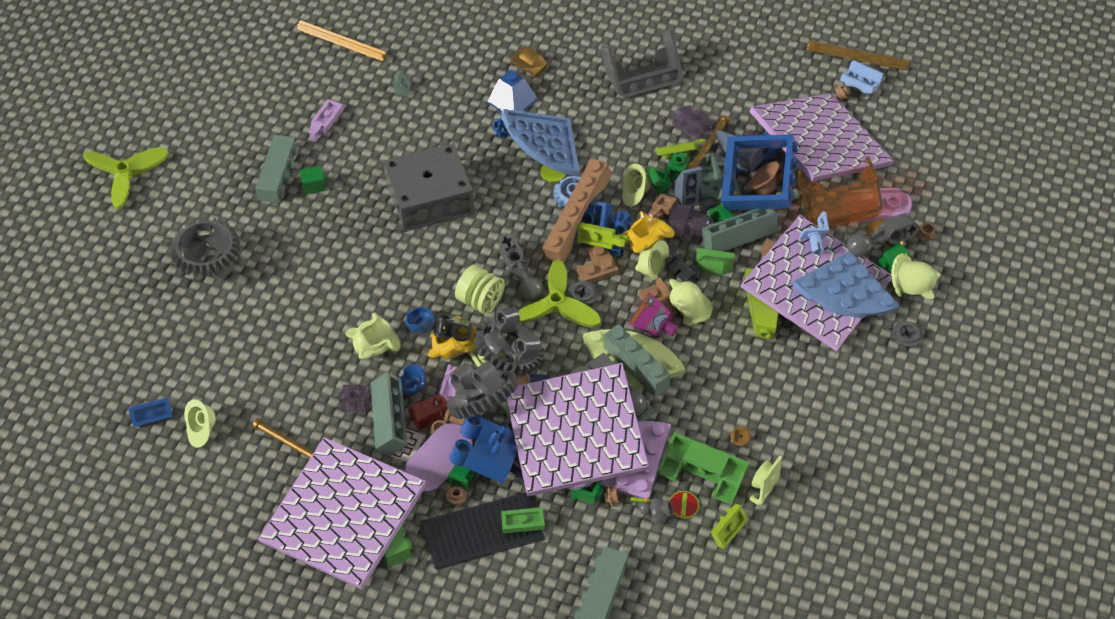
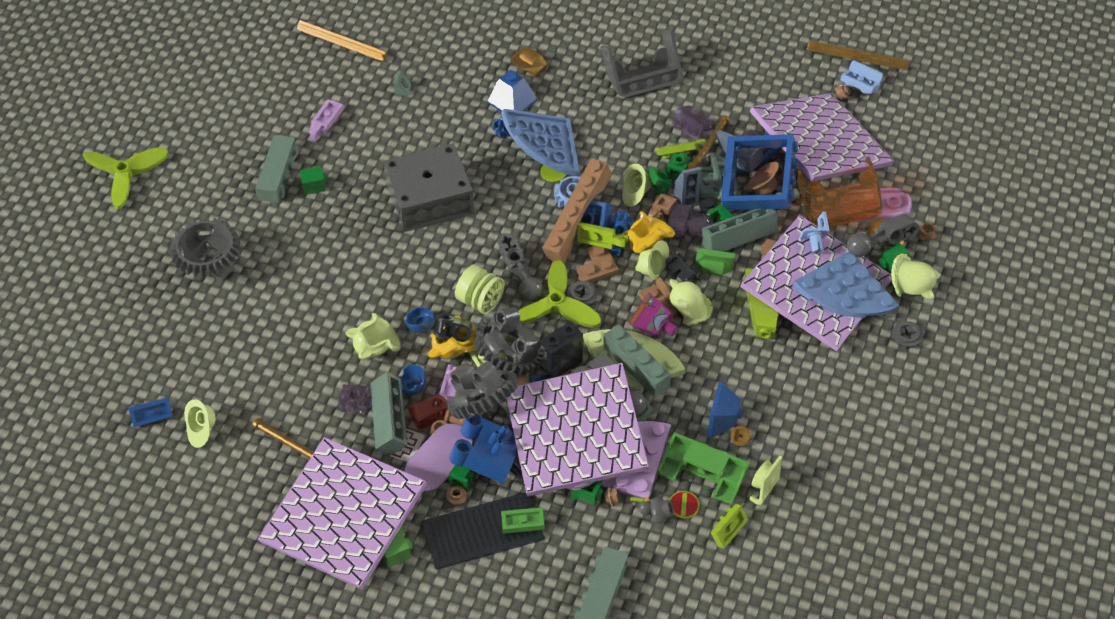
none -> black panel [540,322,583,379]
none -> blue slope [708,383,743,438]

